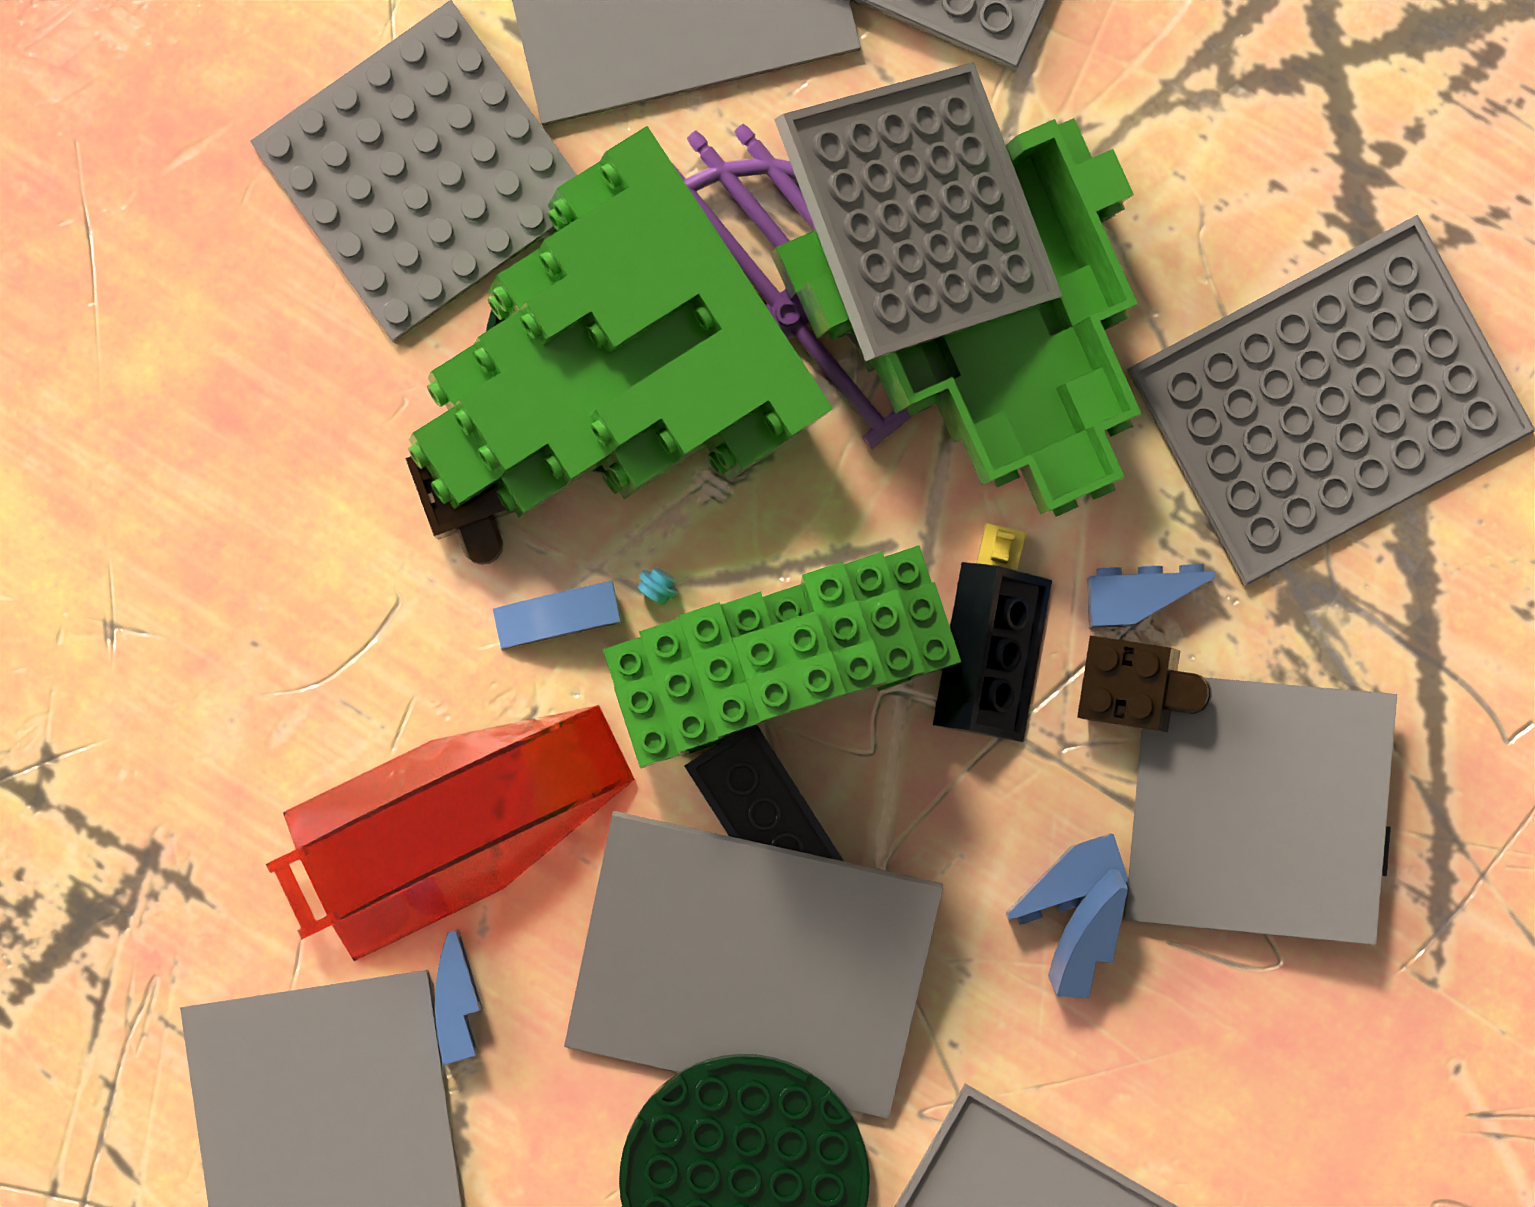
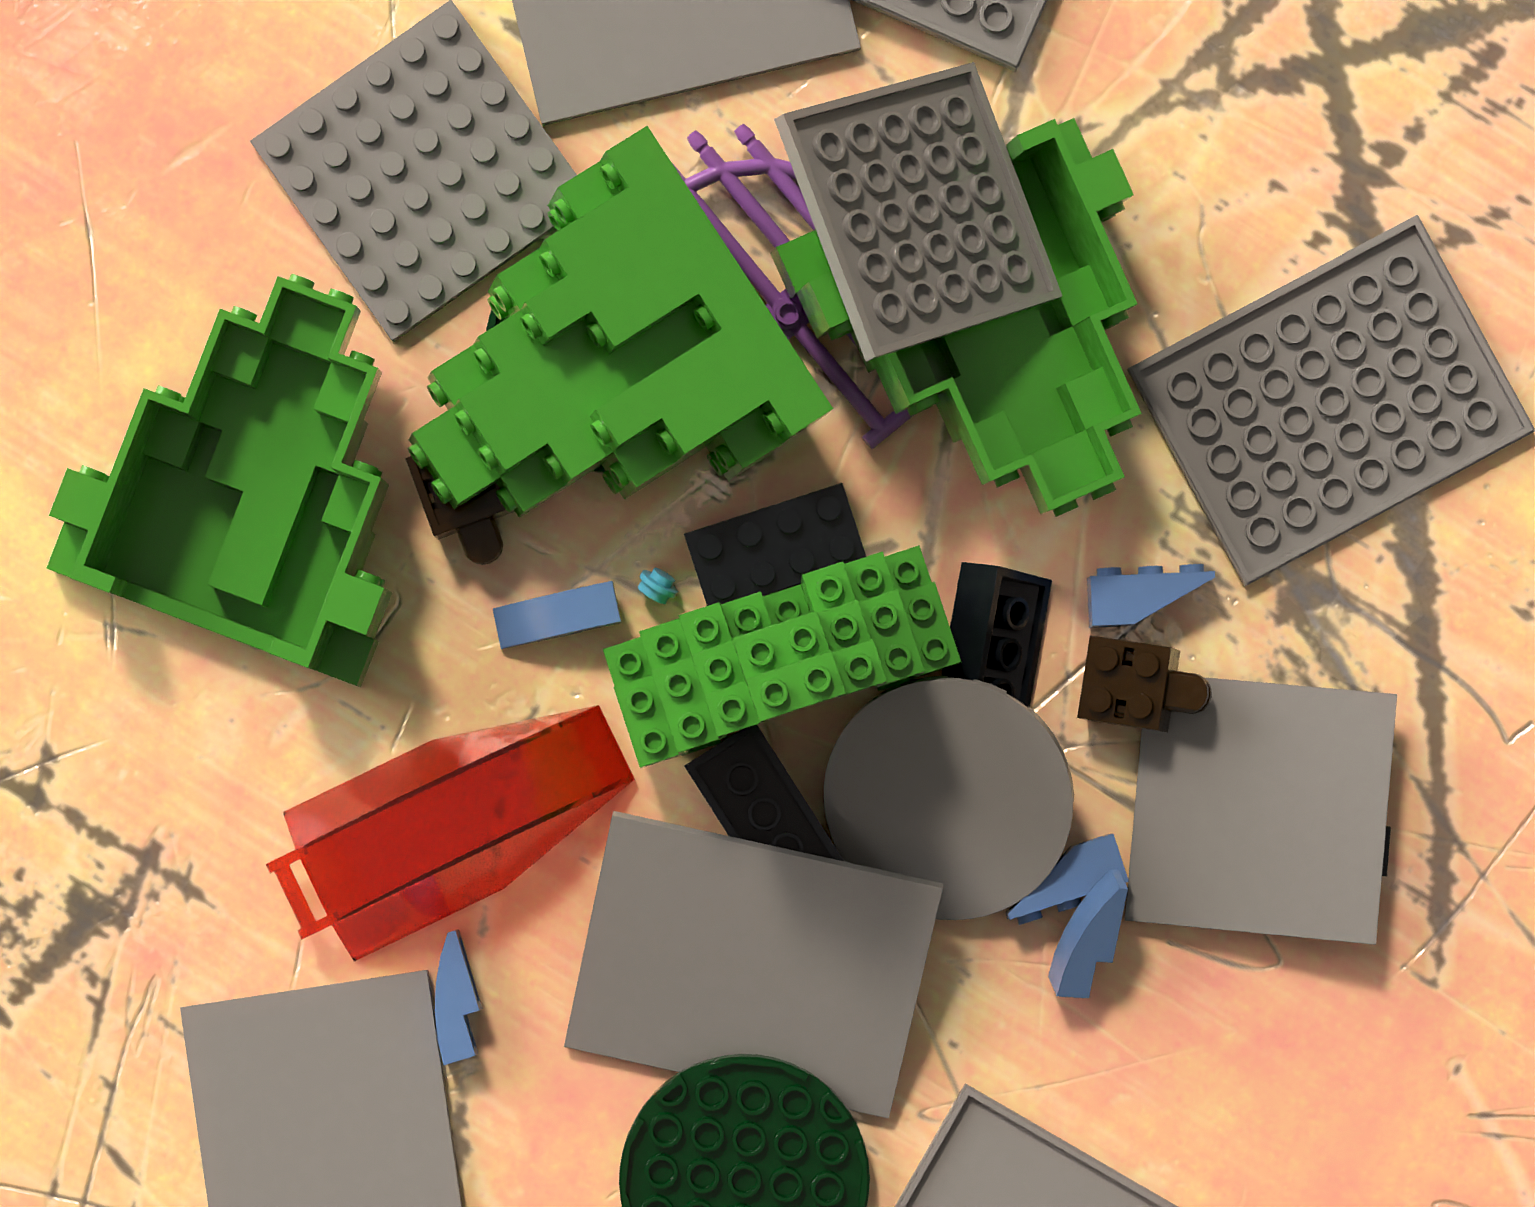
light yellow tile [976,523,1027,571] -> none
none -> bright green panel [46,274,392,687]
none -> black brick [684,483,866,606]
none -> light grey tile [824,676,1074,920]

